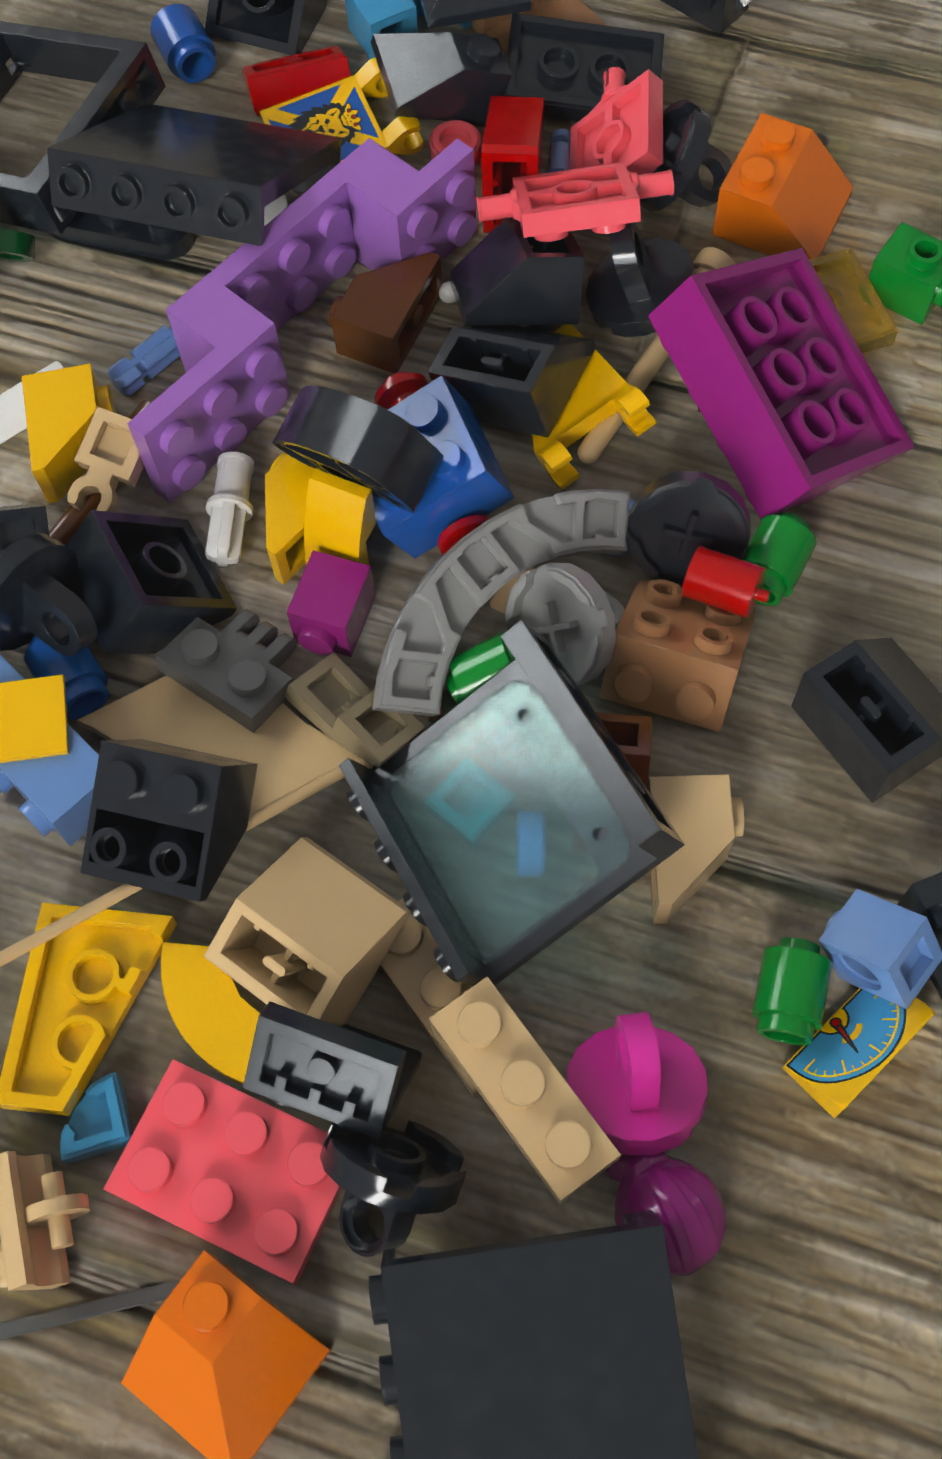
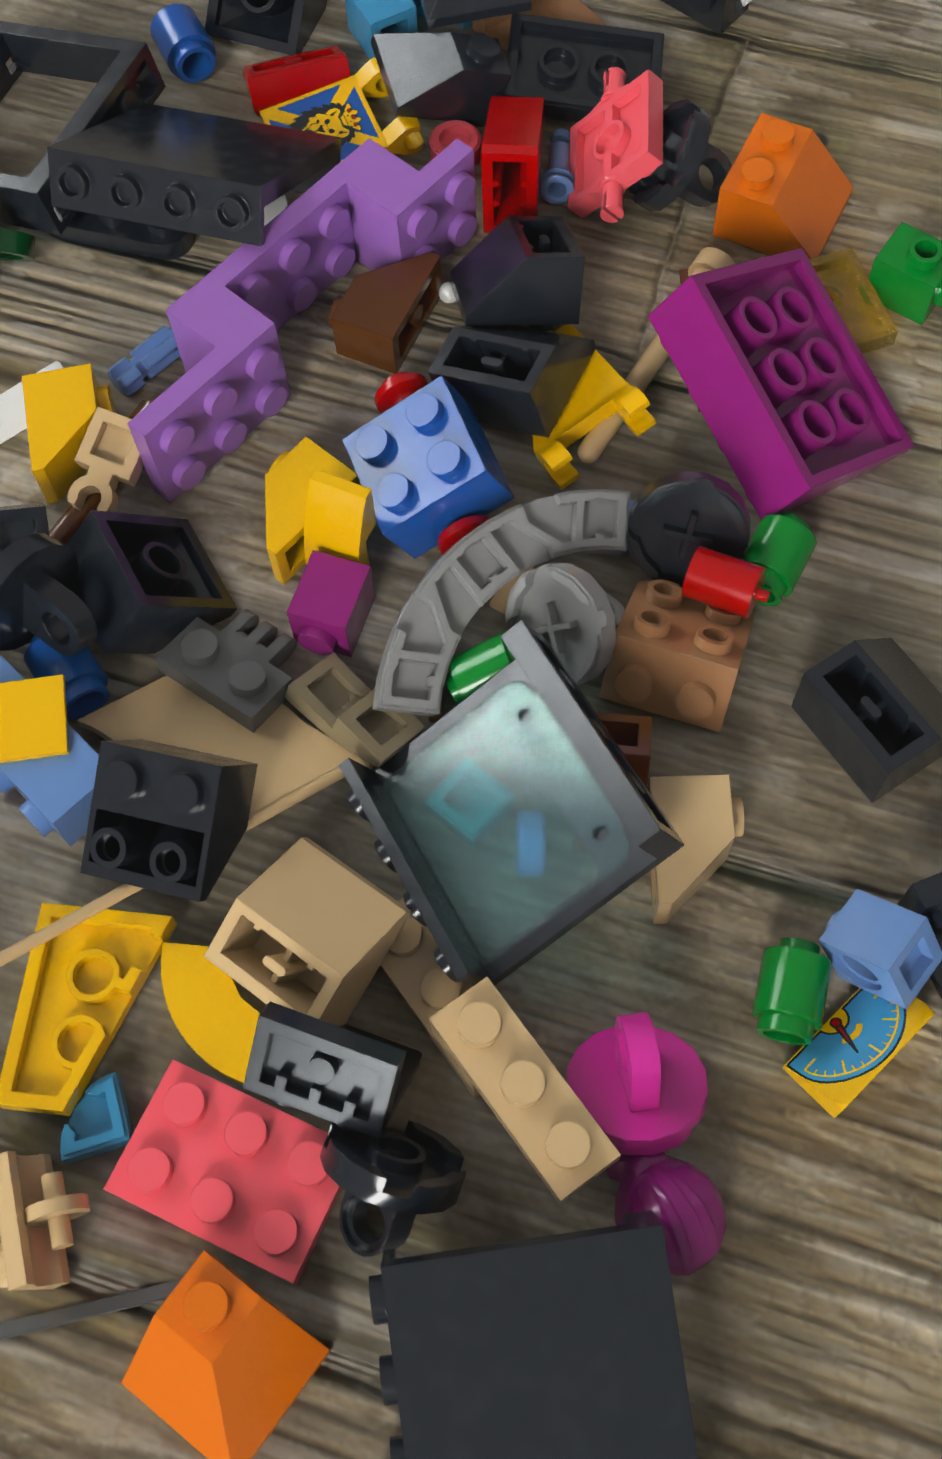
white axle [205,451,255,567] -> none
black beam [272,385,444,513] -> none
coral plate [476,162,674,242] -> none
black tile [585,222,696,338] -> none

